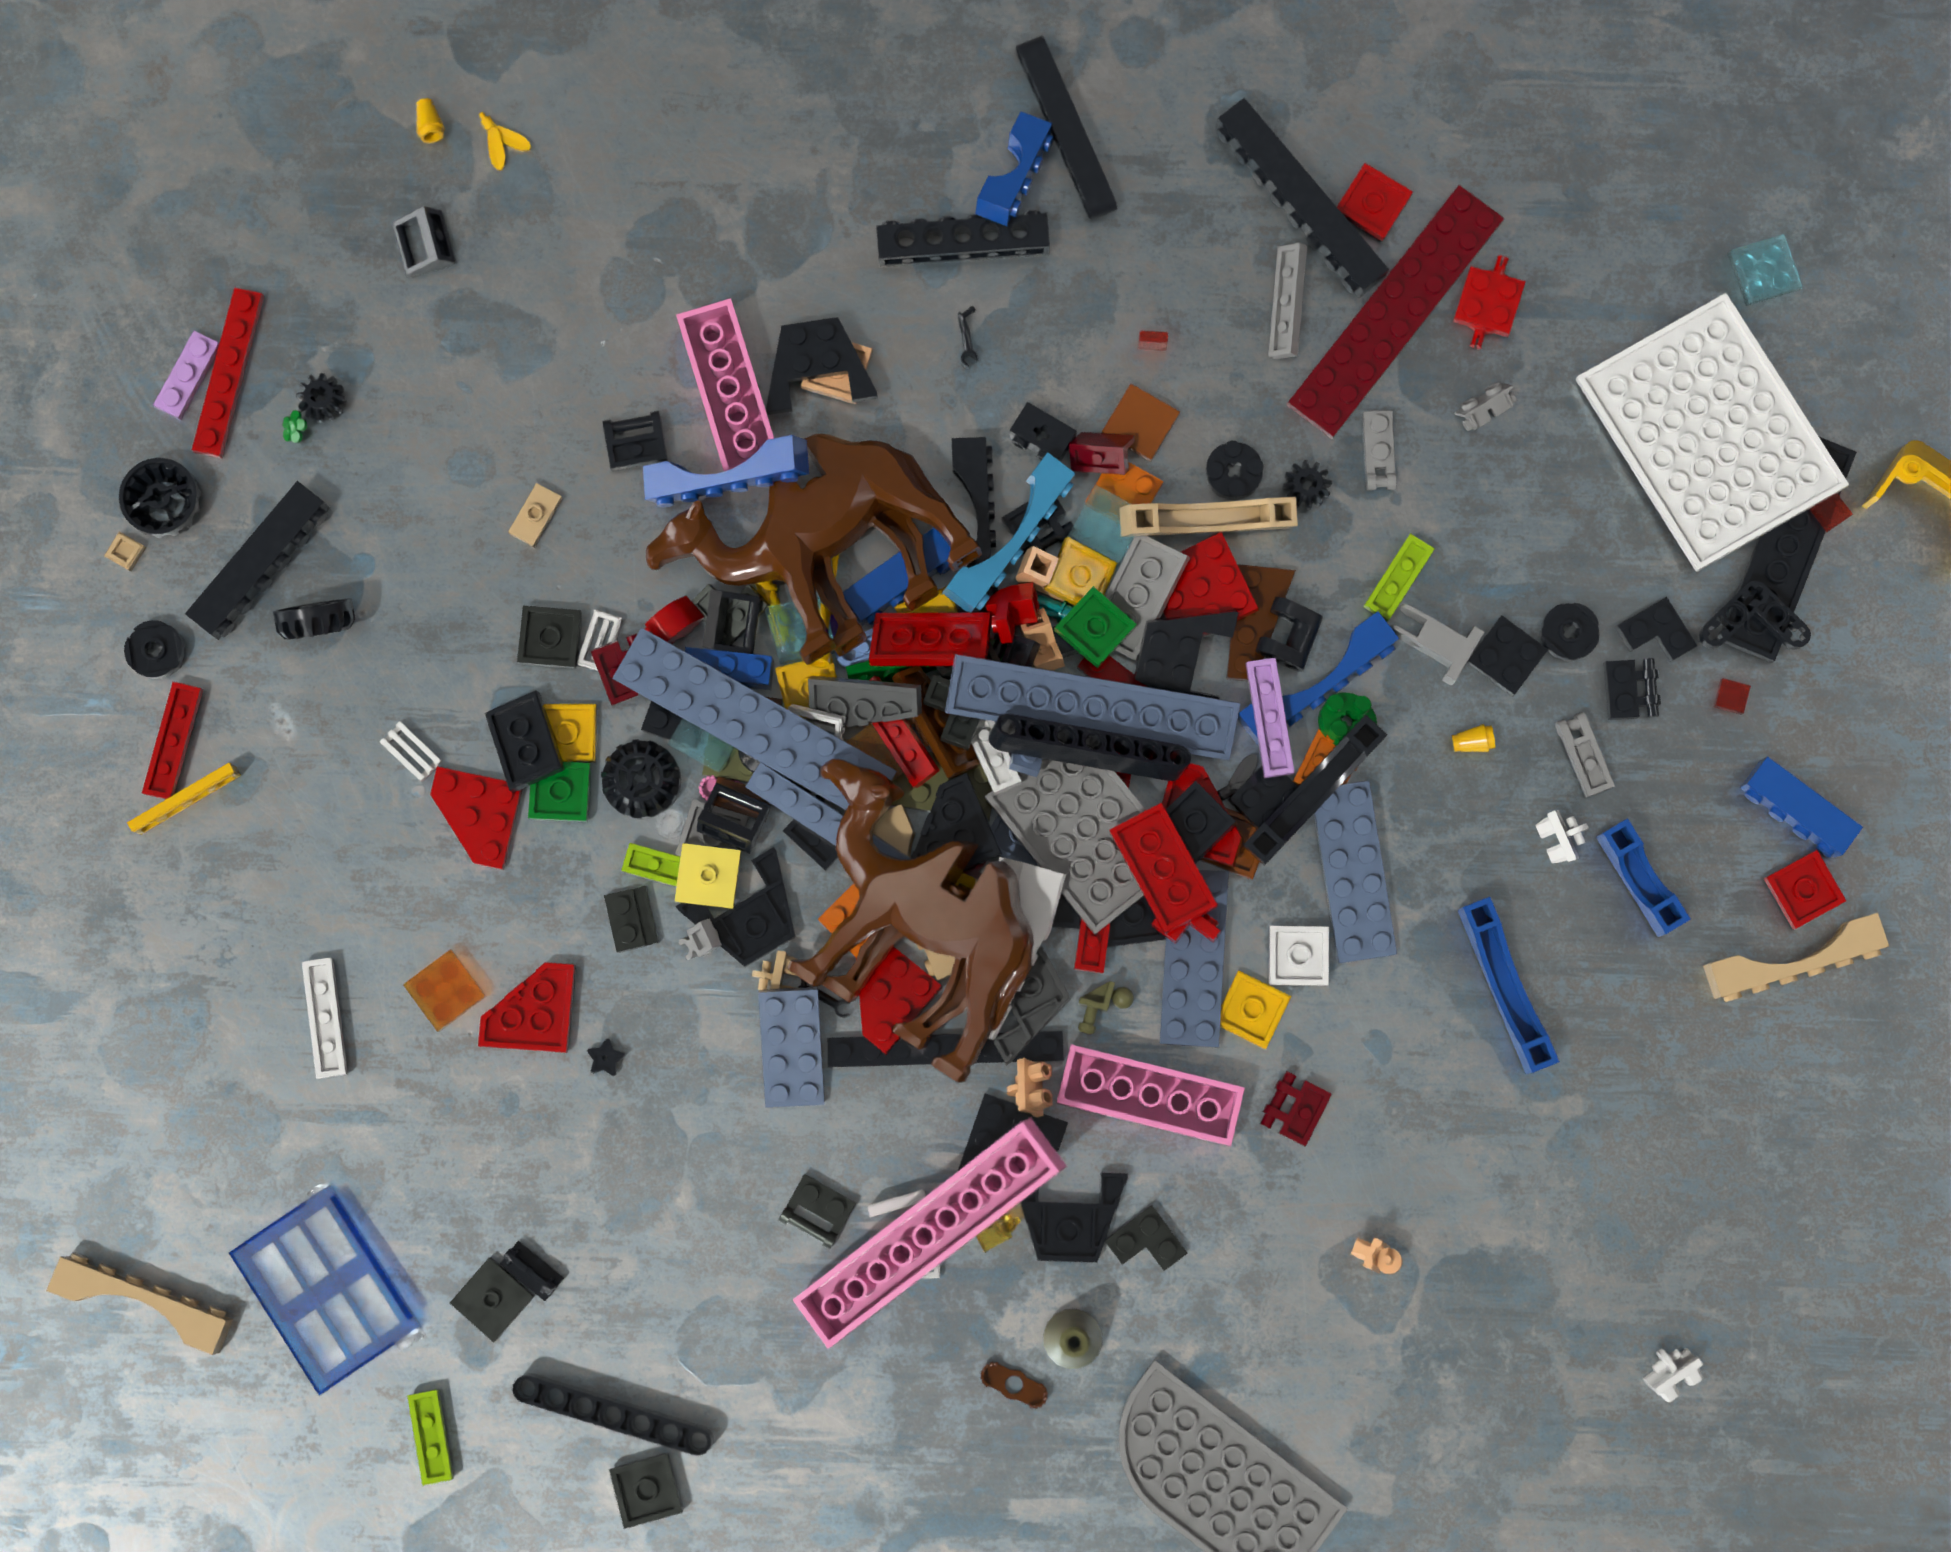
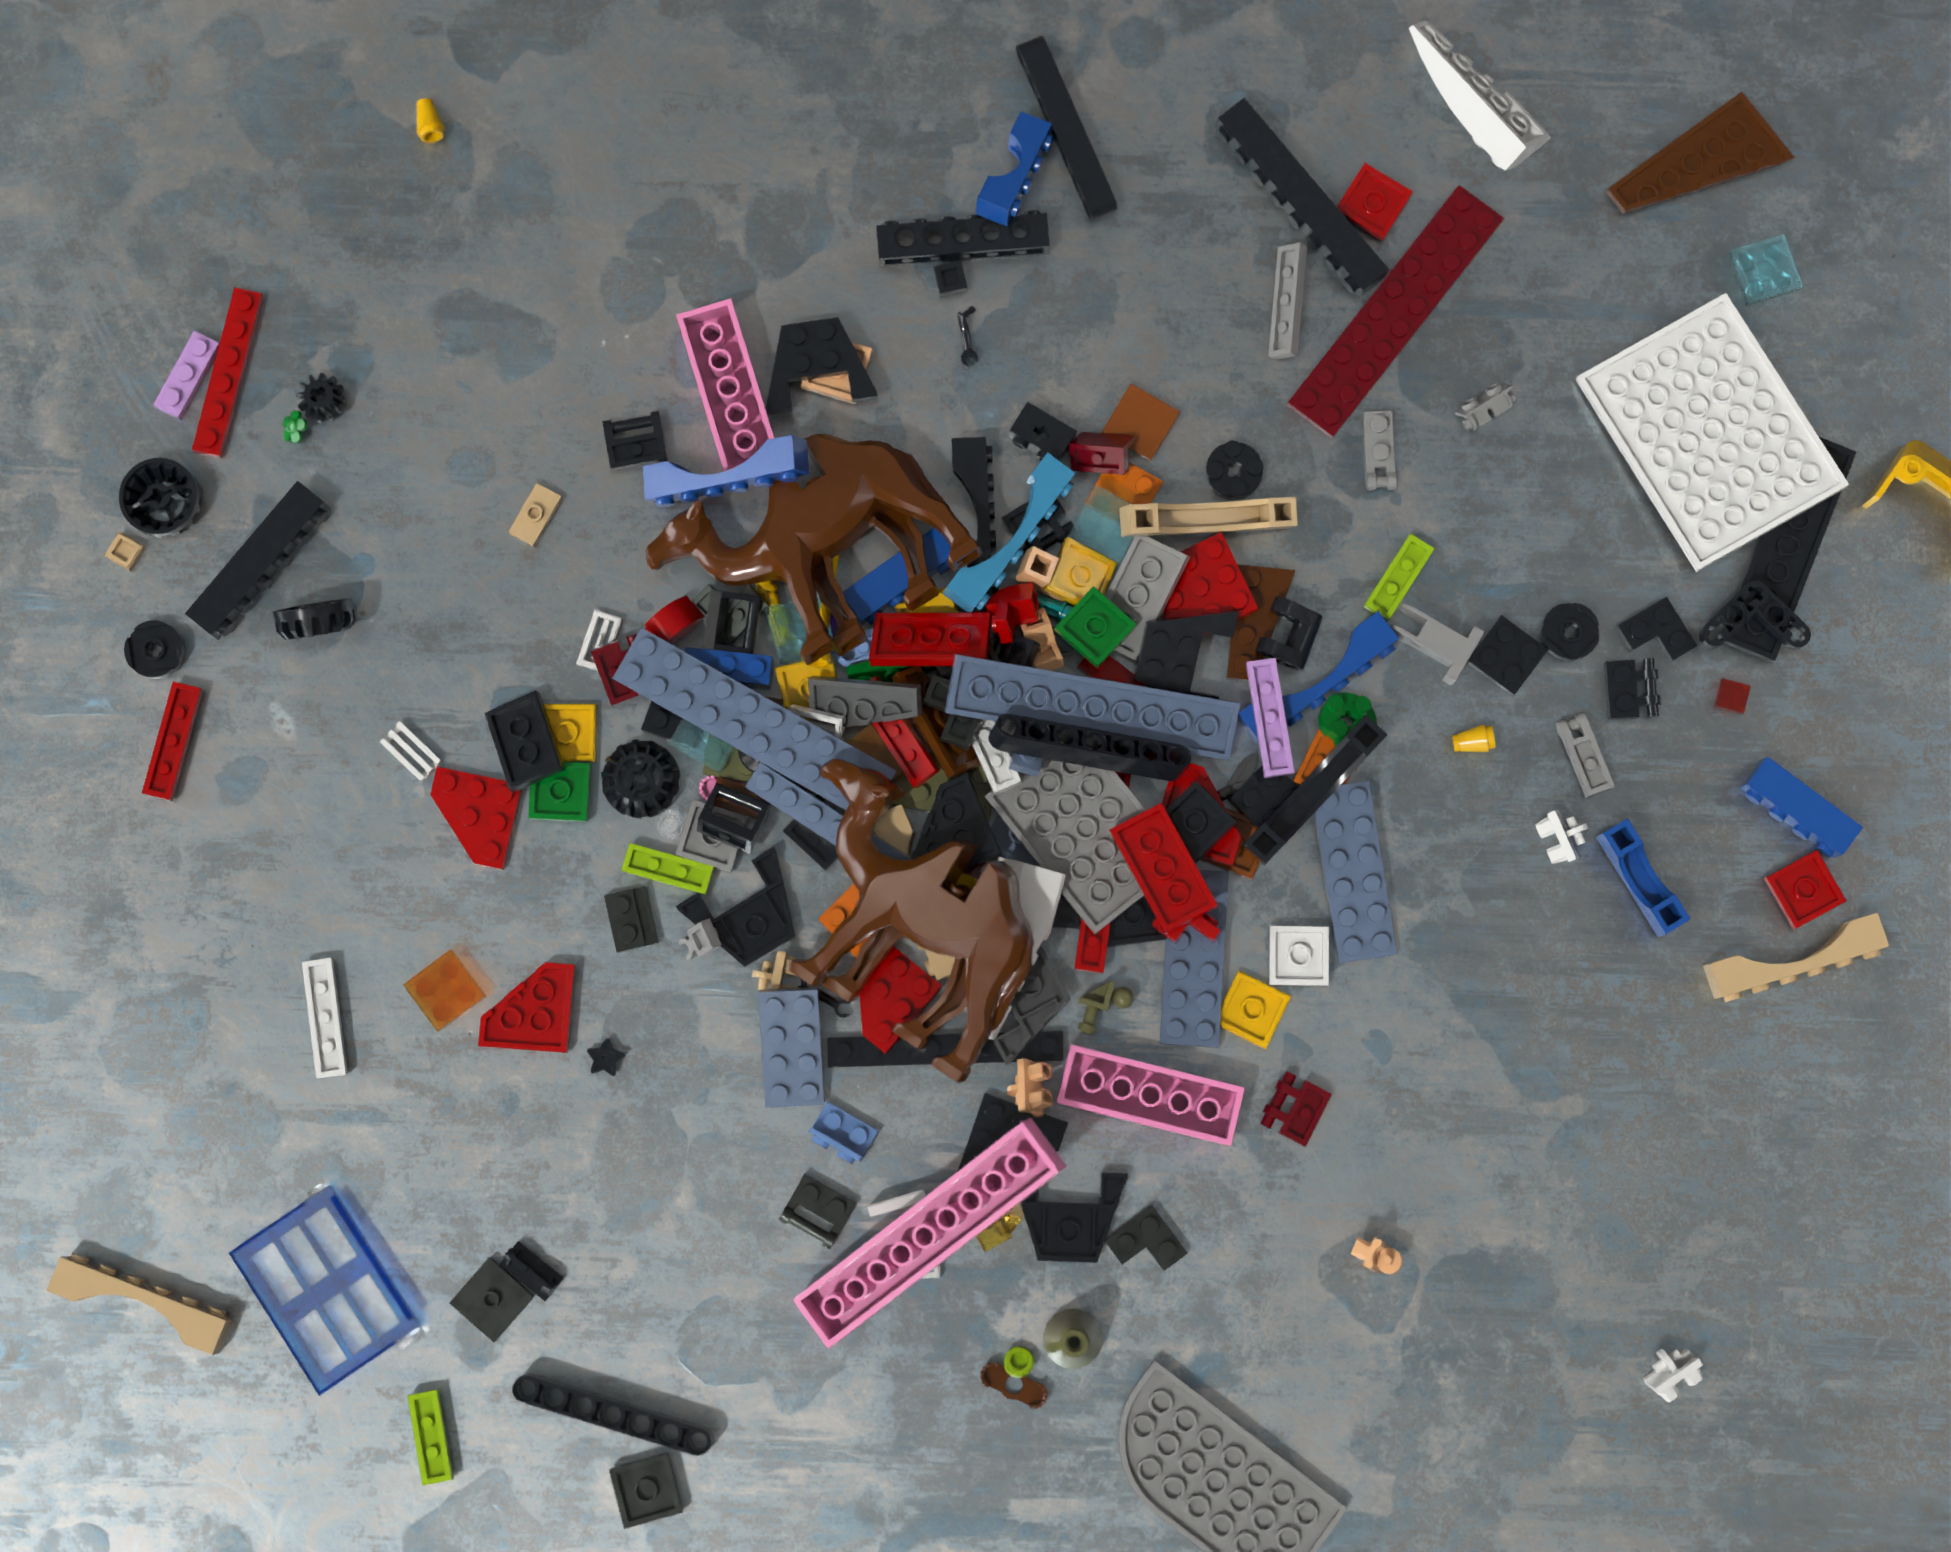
yellow tile [127,763,241,835] -> none
black tile [392,206,456,278] -> none
yellow piece [479,112,531,171] -> none
pearl dark grey plate [517,605,582,669] -> none
light yellow plate [675,843,741,909] -> none
clear red tile [1138,331,1168,351] -> none
black gear [1282,460,1332,510] -> none
red plate [1453,255,1526,349] -> none
blue arch [1457,897,1559,1074] -> none
clear red tile [1810,493,1853,532] -> none
none -> medium blue bracket [809,1101,878,1164]
none -> black plate [934,261,968,297]
none -> lime tile [1003,1346,1034,1378]
none -> white wedge [1409,20,1551,171]
none -> reddish brown wing [1606,92,1794,214]

